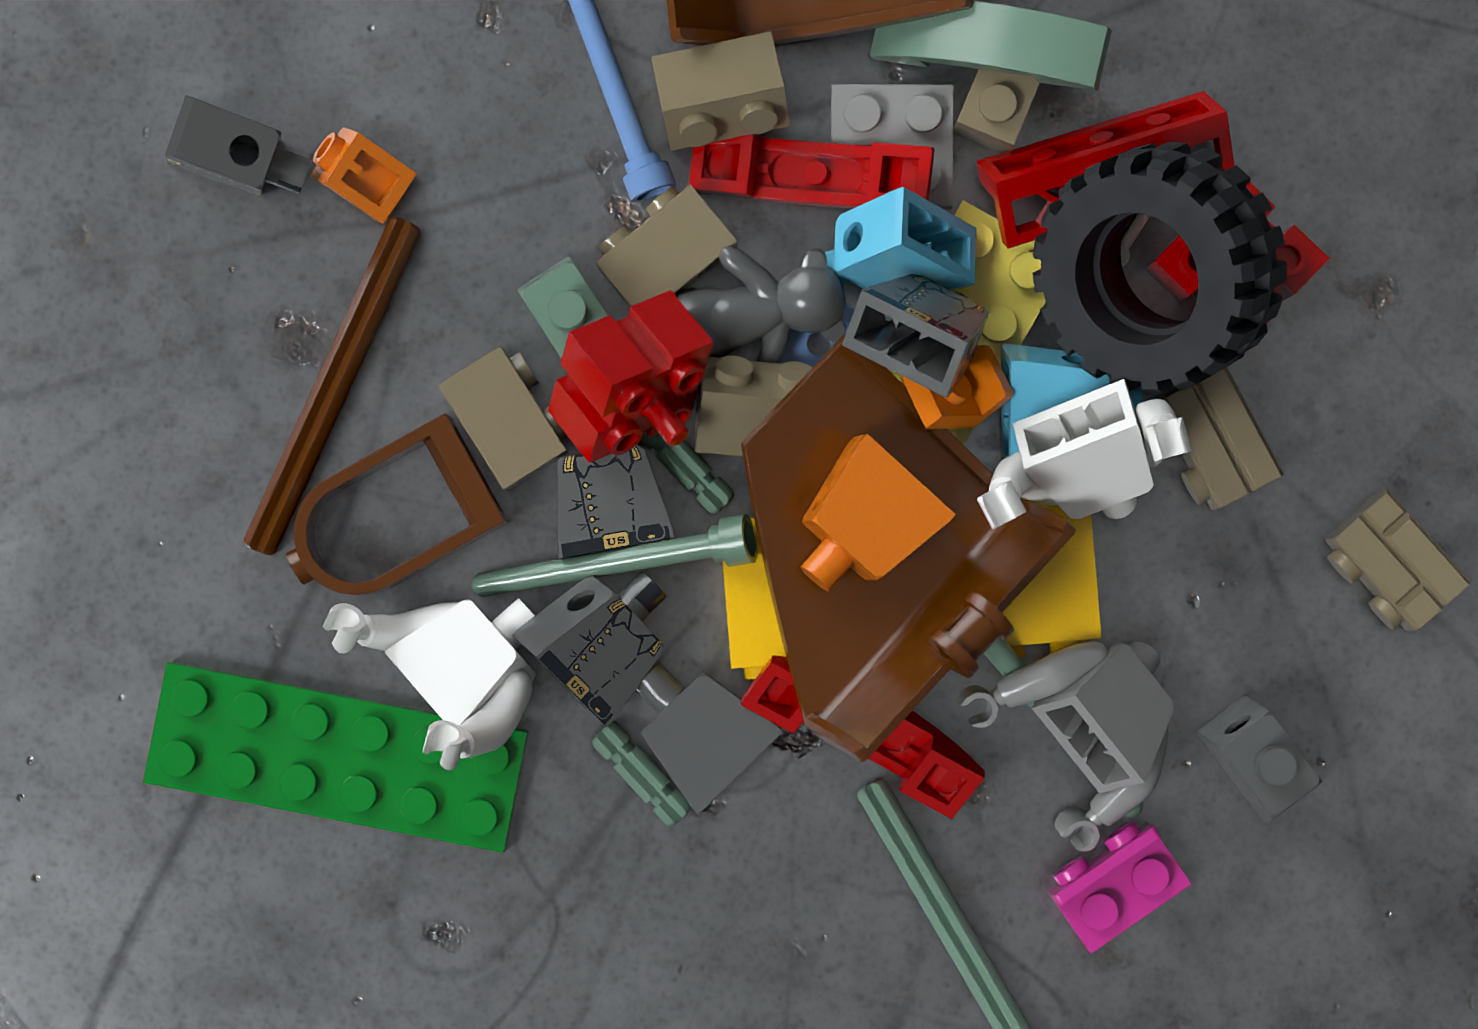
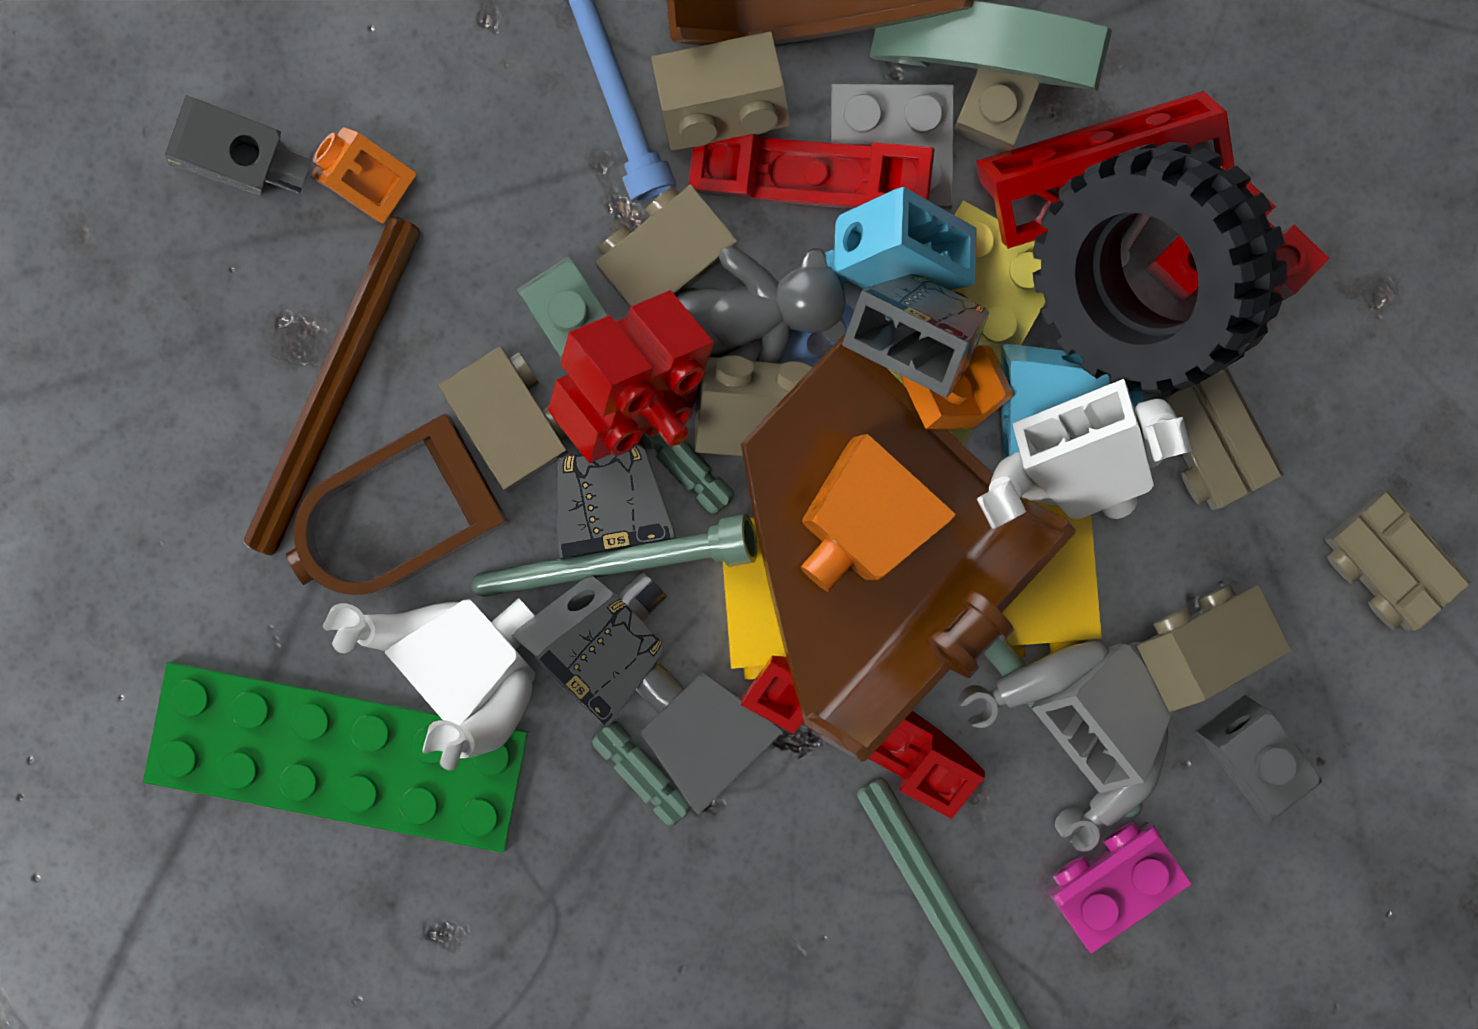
none -> dark tan brick [1137,584,1291,712]

